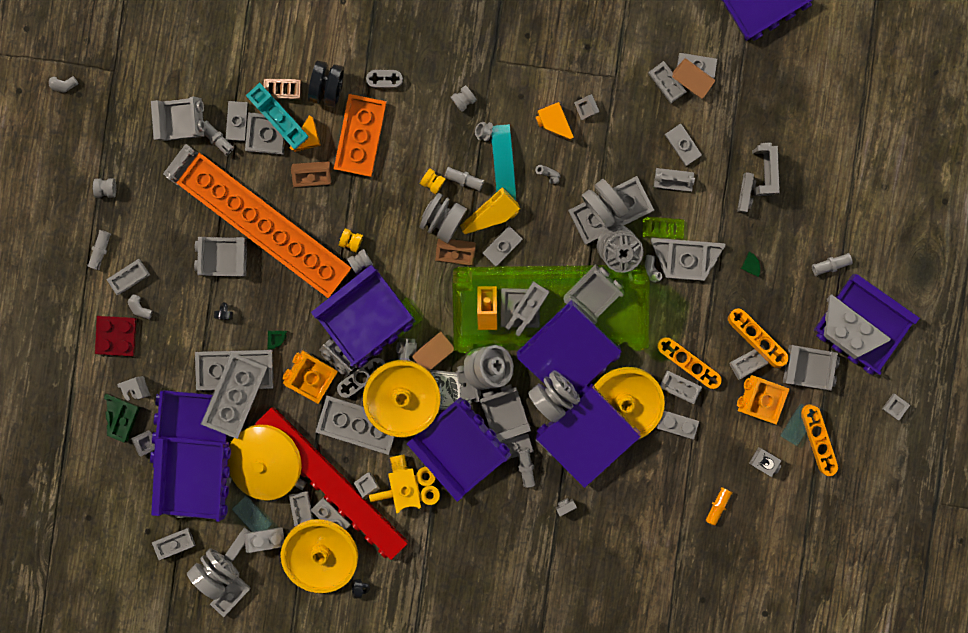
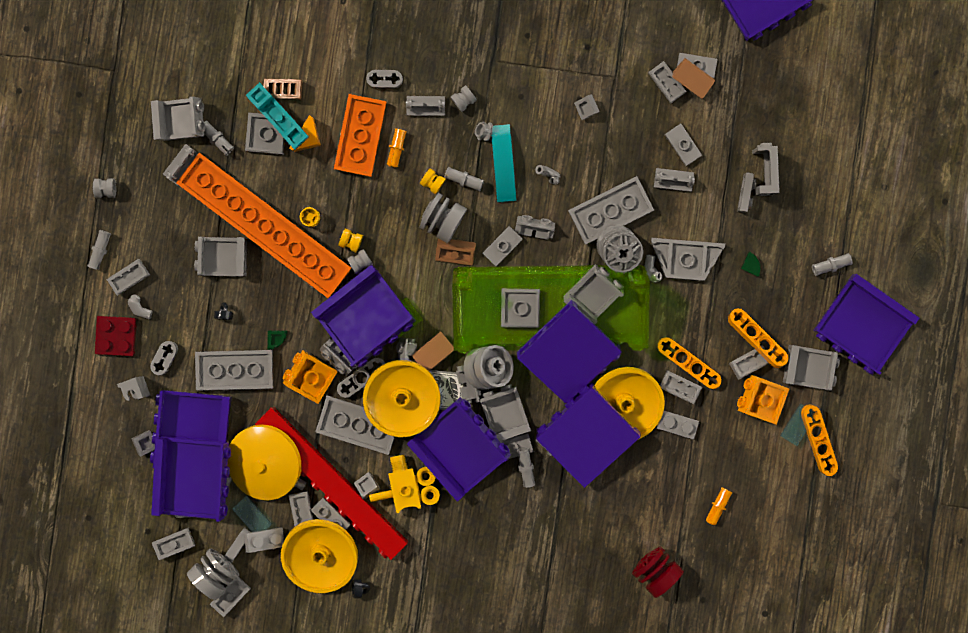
light grey arm [48,76,79,93] -> none
dark green wing [104,394,140,443] -> none
light grey plate [201,352,267,439] -> none
light grey plate [226,101,248,141] -> none
medium nougat slope [291,161,331,187] -> none
black wheel [308,60,344,108] -> none
yellow slope [460,187,520,234] -> none
light orange slope [477,286,497,330] -> none
light grey hinge [505,281,549,336] -> none
light grey wheel [528,370,581,423] -> none
light orange slope [535,102,574,141] -> none
light grey plate [556,498,577,516] -> none
light grey wheel [581,179,628,229] -> none
clear neon green slope [643,217,684,239] -> none
light grey brick [749,447,781,477] -> none
light grey wing [824,294,891,359] -> none
light grey plate [882,394,910,421] -> none
none -> light grey beam [150,341,178,375]
none -> yellow wheel [300,207,321,227]
none -> light orange axle [387,129,407,168]
none -> light grey hinge [406,96,445,116]
none -> light grey hinge [515,215,555,240]
none -> dark red wheel [632,546,684,598]

